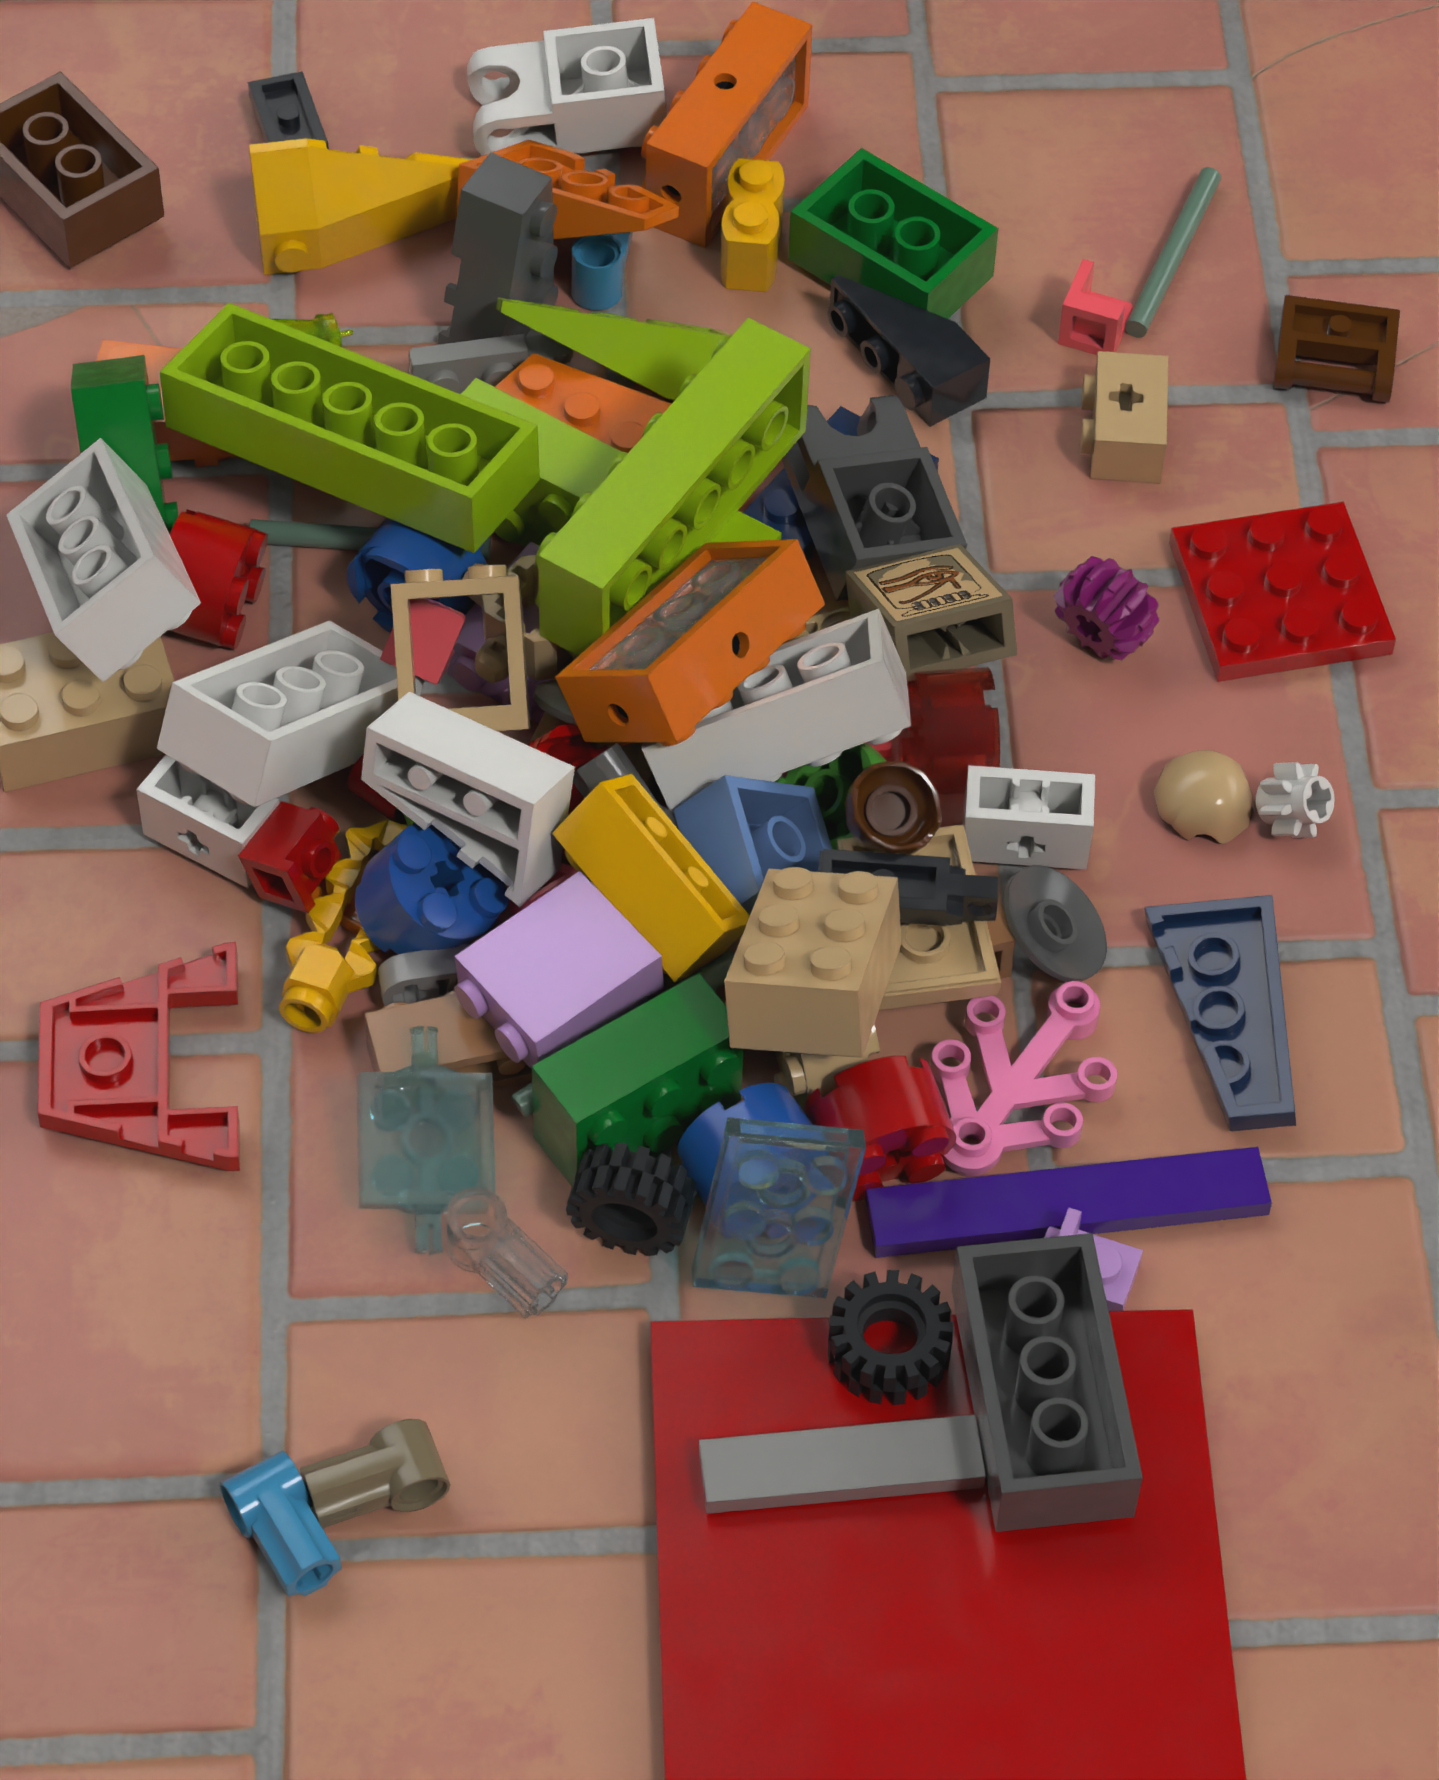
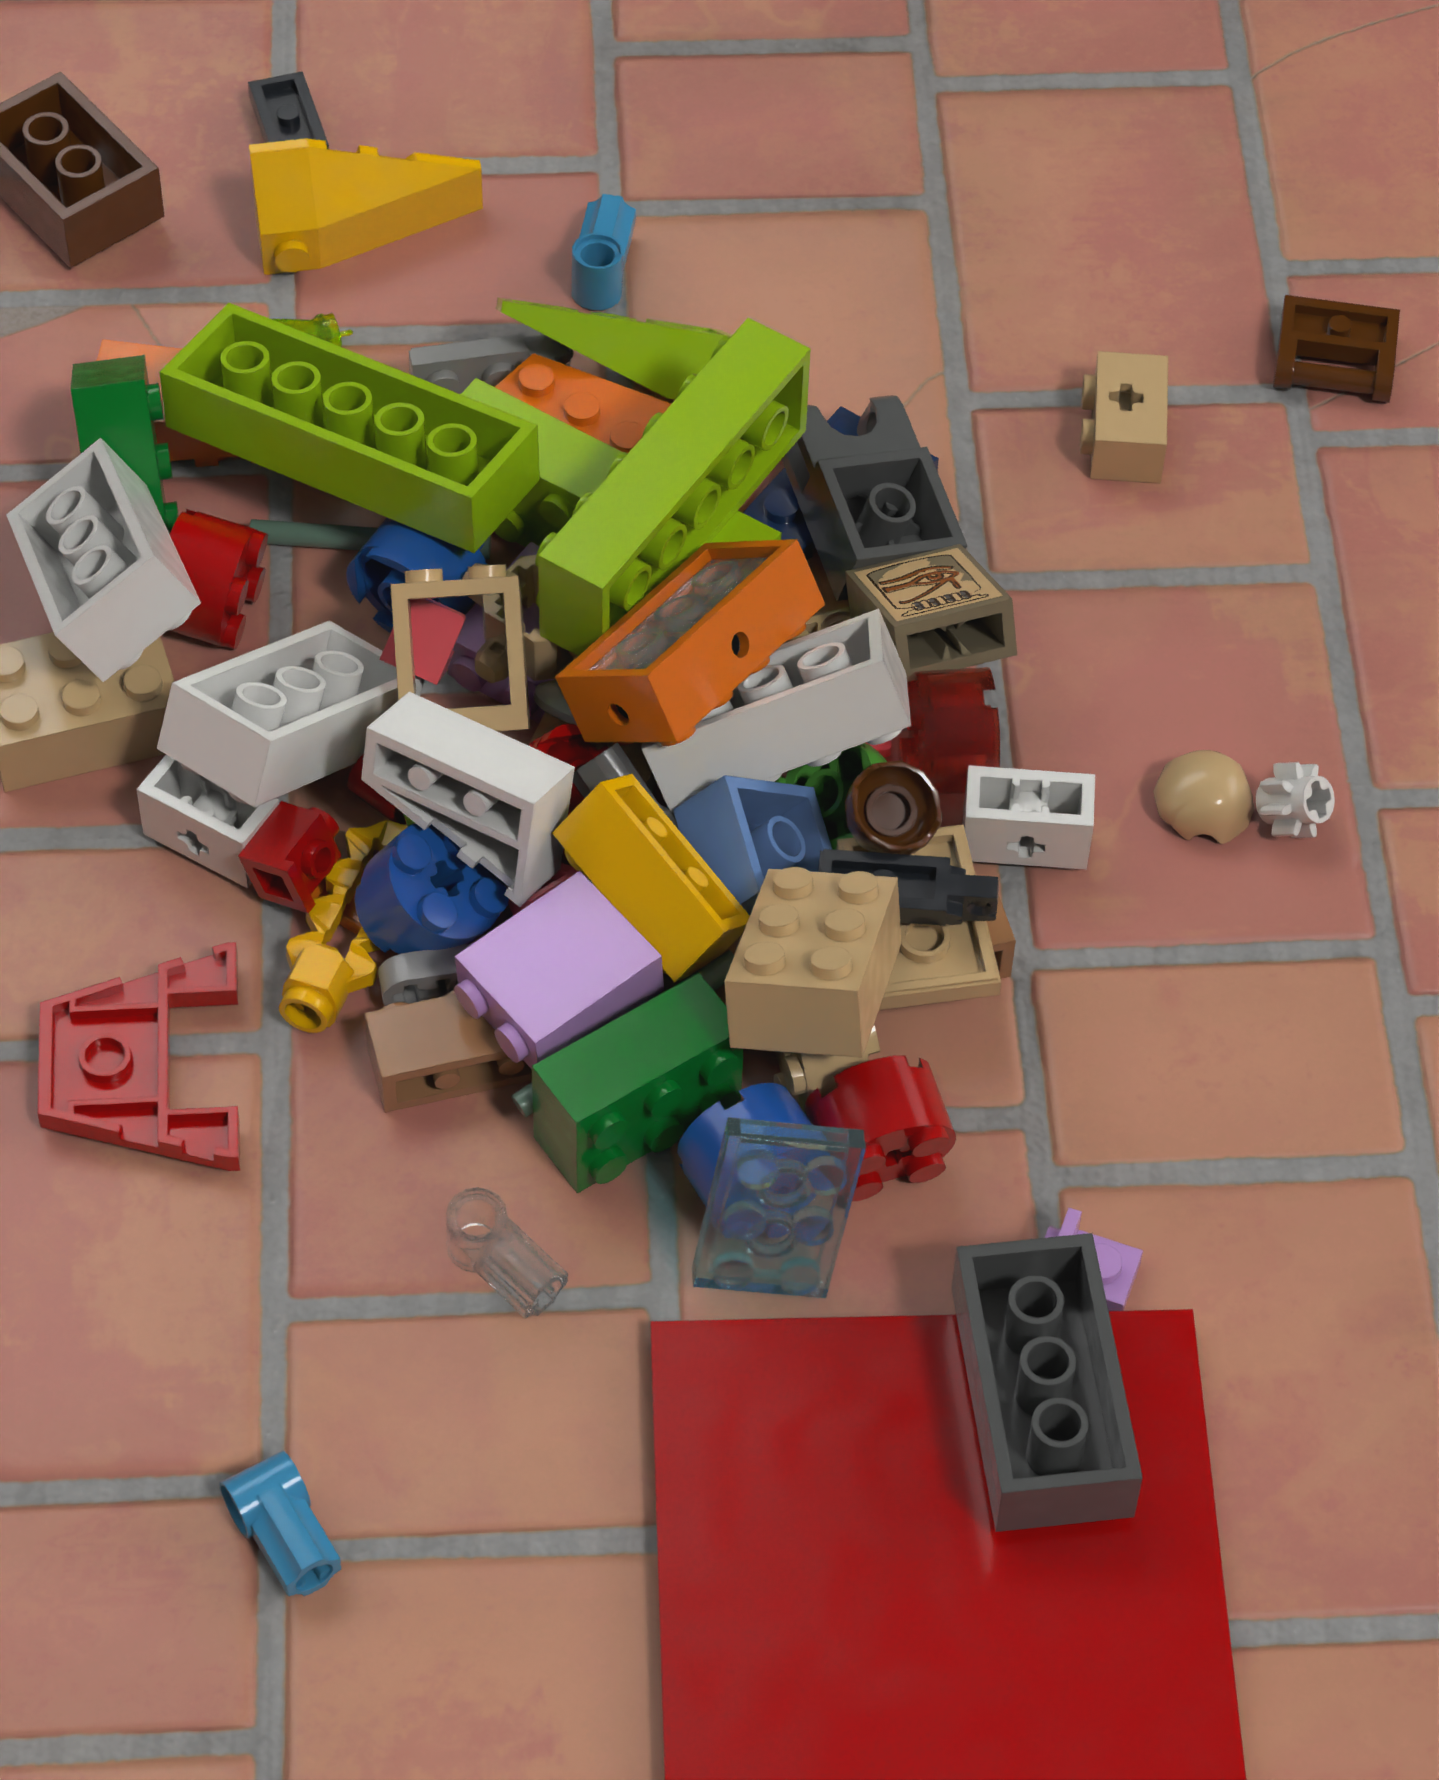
dark tan piece [300,1419,451,1528] -> none
clear light blue plate [356,1026,496,1255] -> none
dark grey wedge [437,152,558,345] -> none
orange wedge [457,140,679,239] -> none
white brick [466,18,667,156] -> none
black tyre [566,1143,697,1256] -> none
orange brick [641,1,813,248] -> none
light grey tile [699,1415,986,1514] -> none
yellow brick [720,158,785,292] -> none
green brick [788,148,998,319] -> none
black slope [827,275,990,427] -> none
black tyre [827,1270,954,1405] -> none
dark purple tile [865,1147,1272,1258] -> none
bright pink plant [930,981,1117,1177] -> none
dark grey dish [1004,865,1107,982] -> none
magenta gear [1054,556,1160,661] -> none
coral panel [1058,259,1133,355] -> none
sand green bar [1125,167,1221,338] -> none
wing [1144,895,1296,1131] -> none
red plate [1169,502,1396,682] -> none

